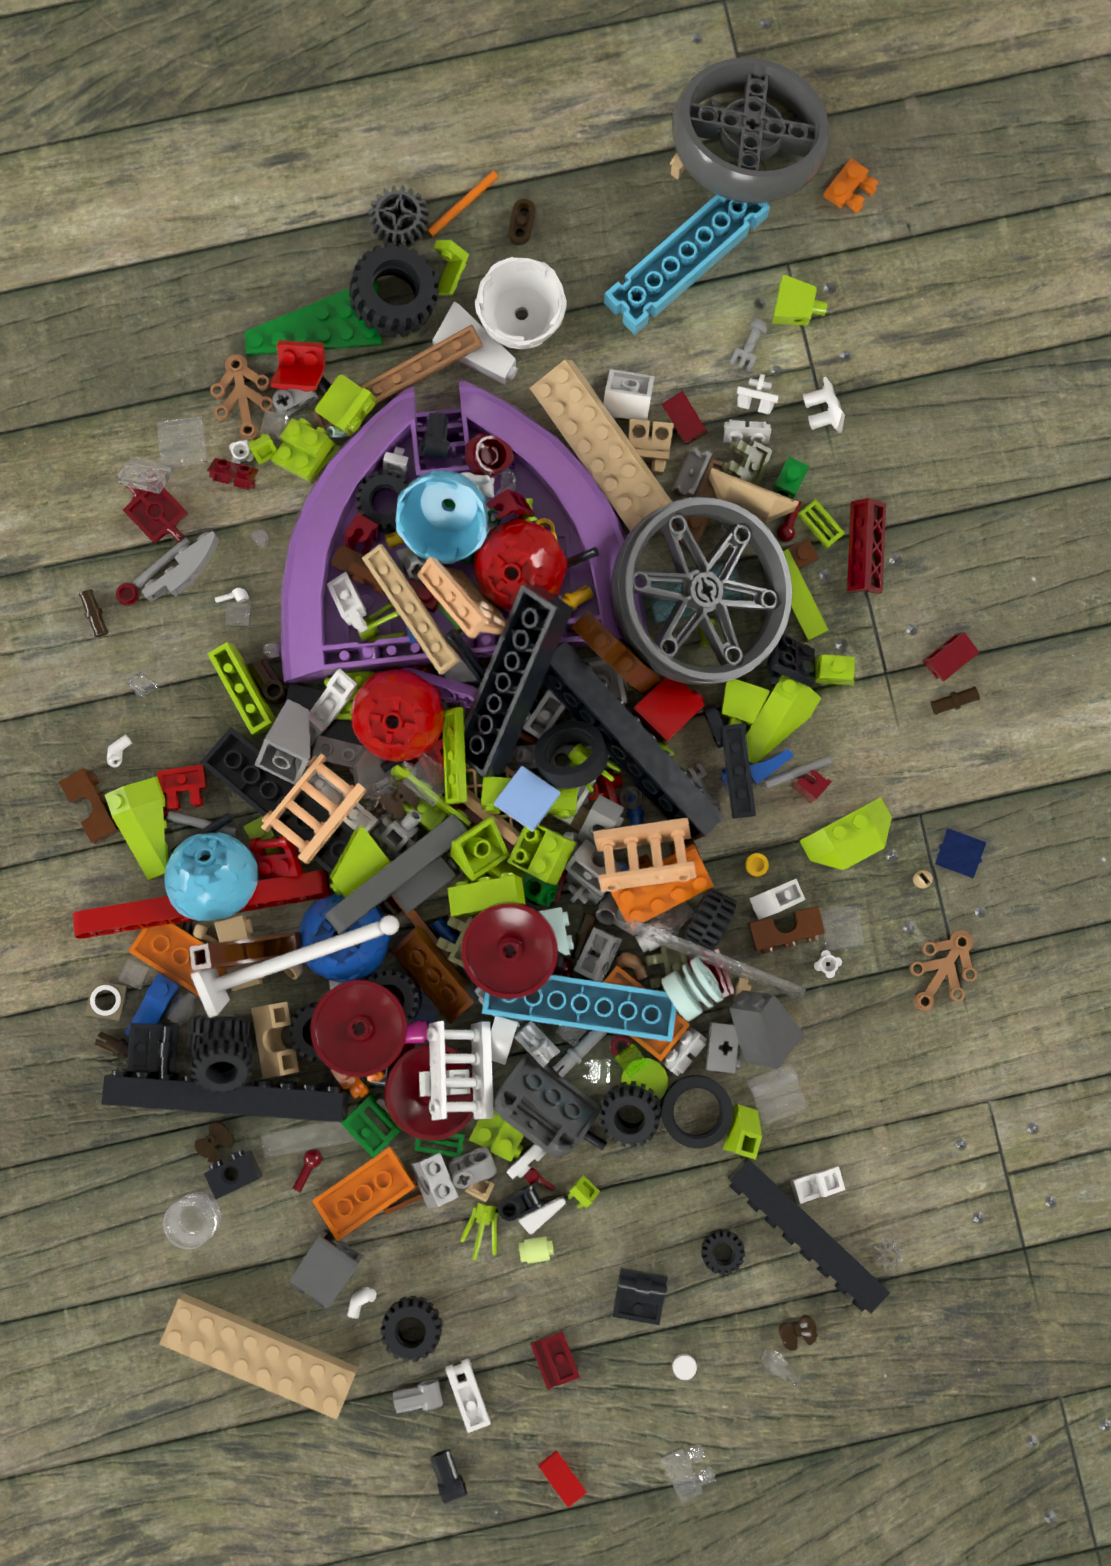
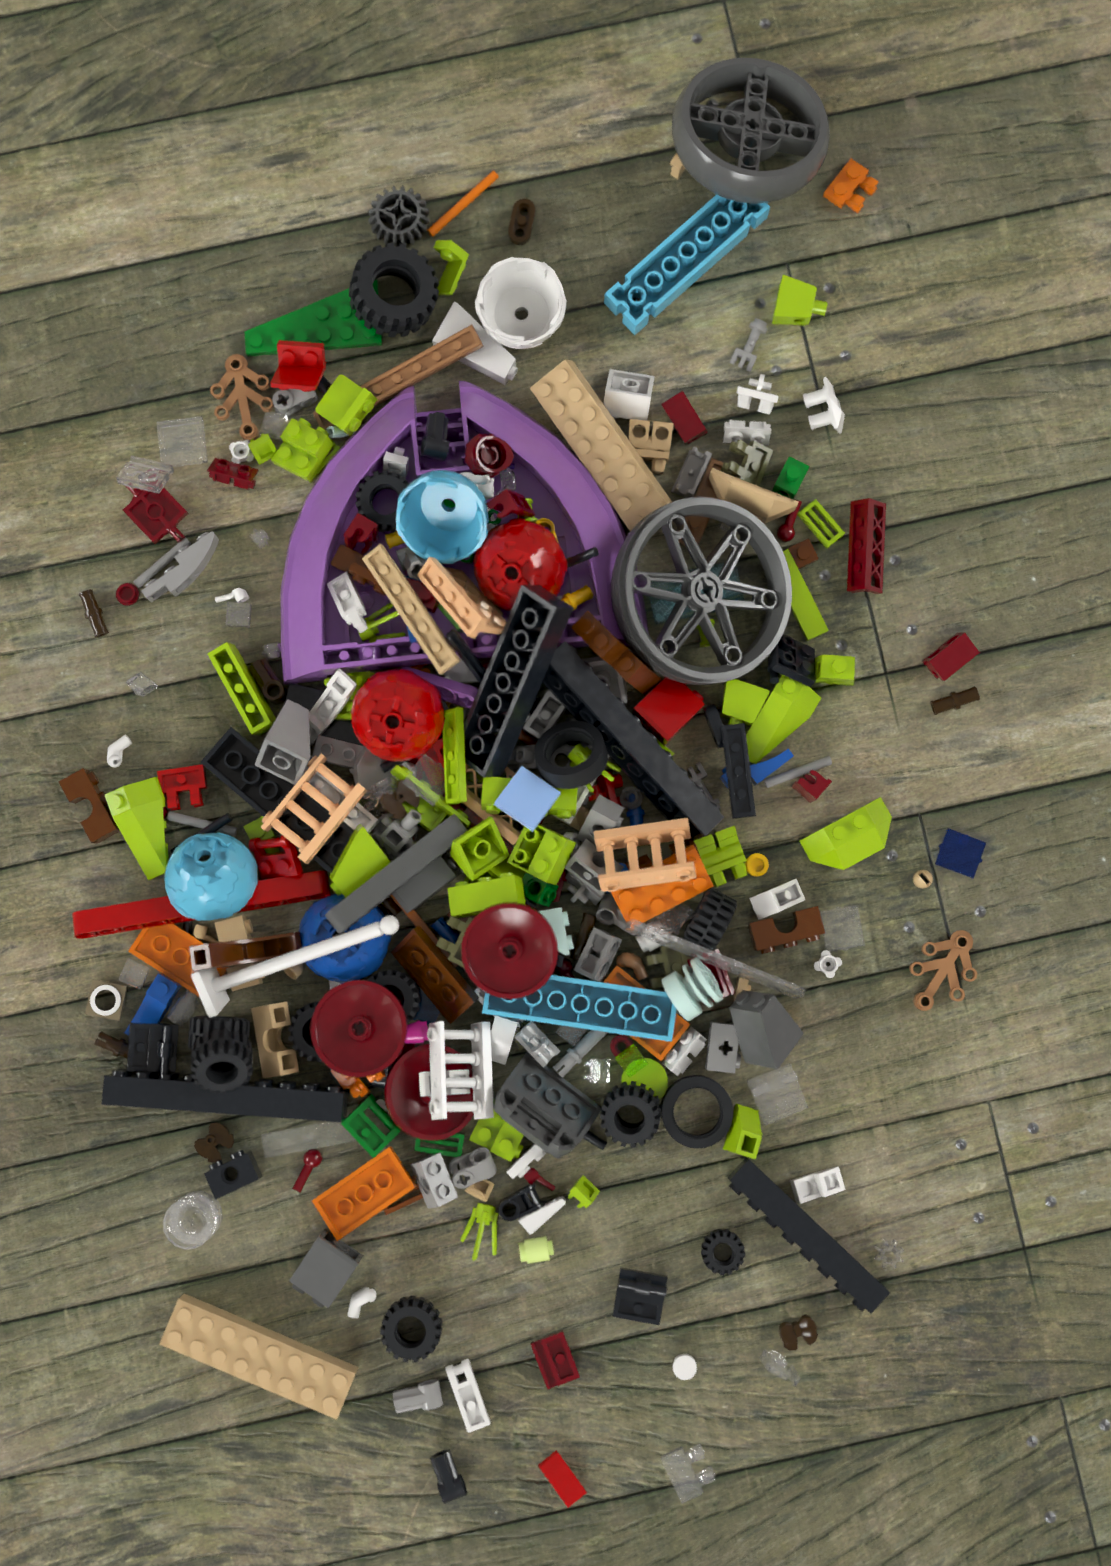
none -> lime hips [694,826,747,888]

